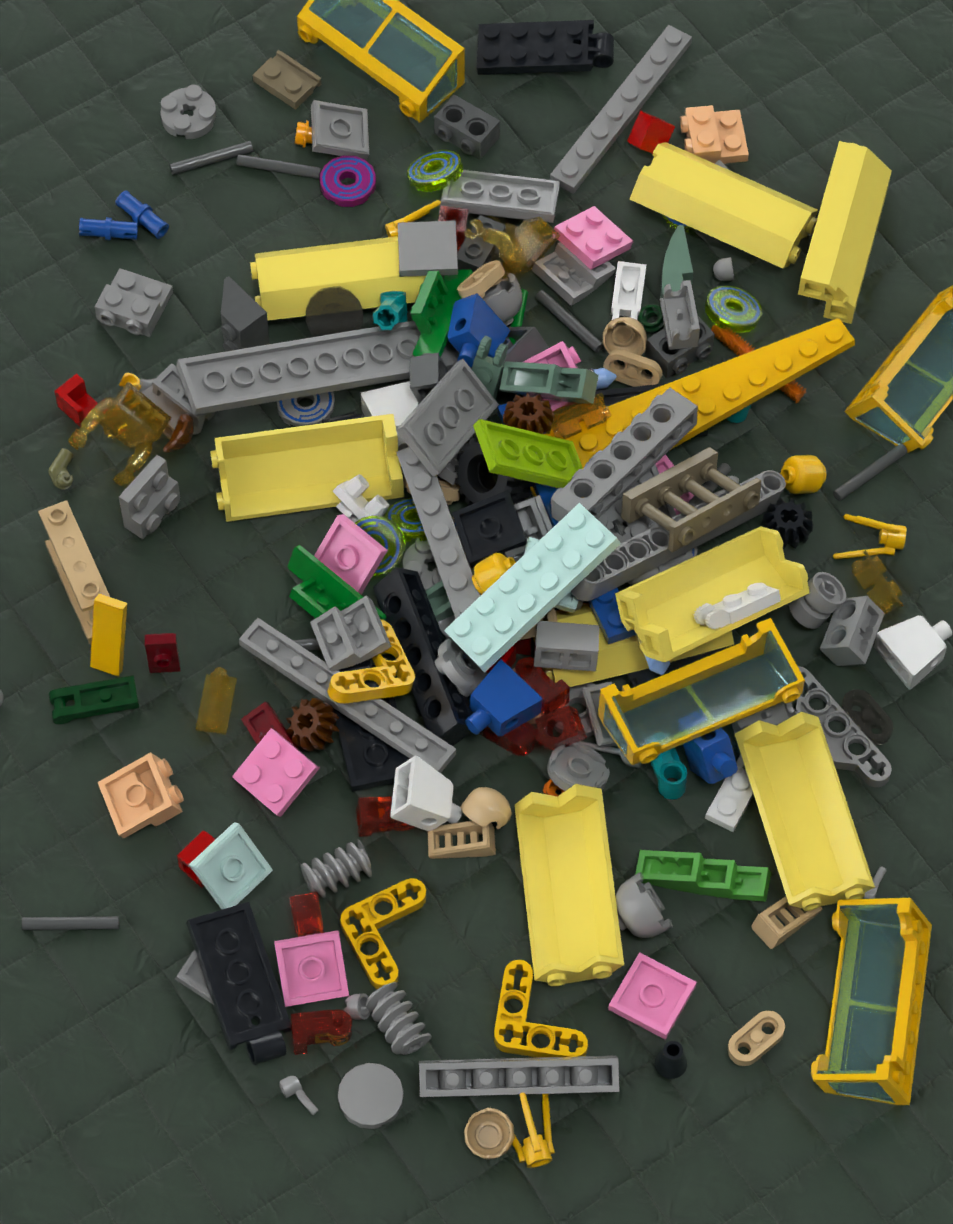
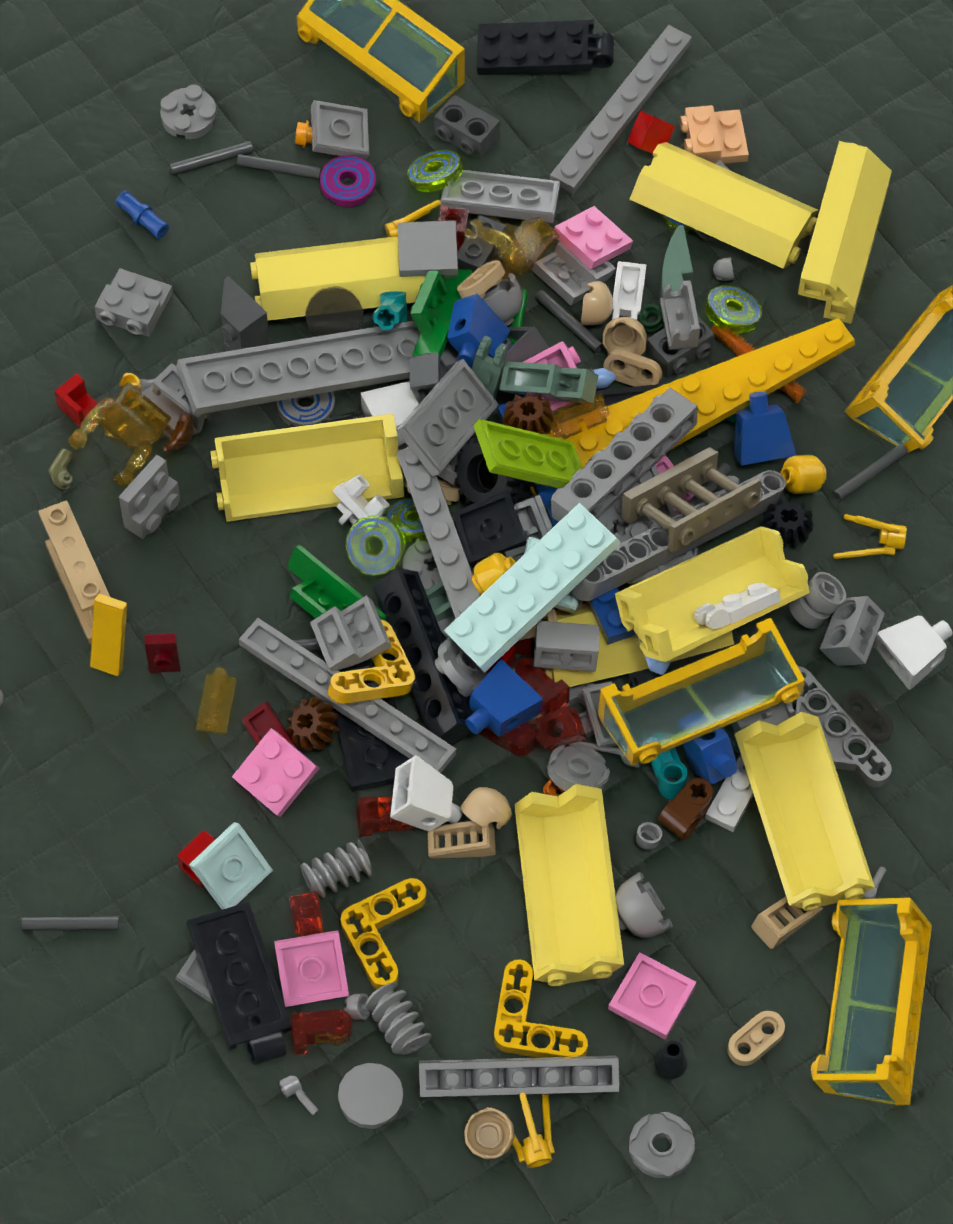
dark green plate [49,675,139,725] -> none
blue pin [79,217,138,240] -> none
light nougat plate [97,752,184,838] -> none
dark tan plate [253,50,322,110] -> none
bright pink plate [314,514,388,595] -> none
bright green slope [635,850,771,902] -> none
clear yellow hinge [852,550,904,614] -> none
none -> tan hair [581,281,613,325]
none -> light grey tile [629,1112,695,1178]
none -> light grey hinge [636,822,662,850]
none -> reddish brown piece [657,778,713,840]
none -> blue torso [734,391,796,466]

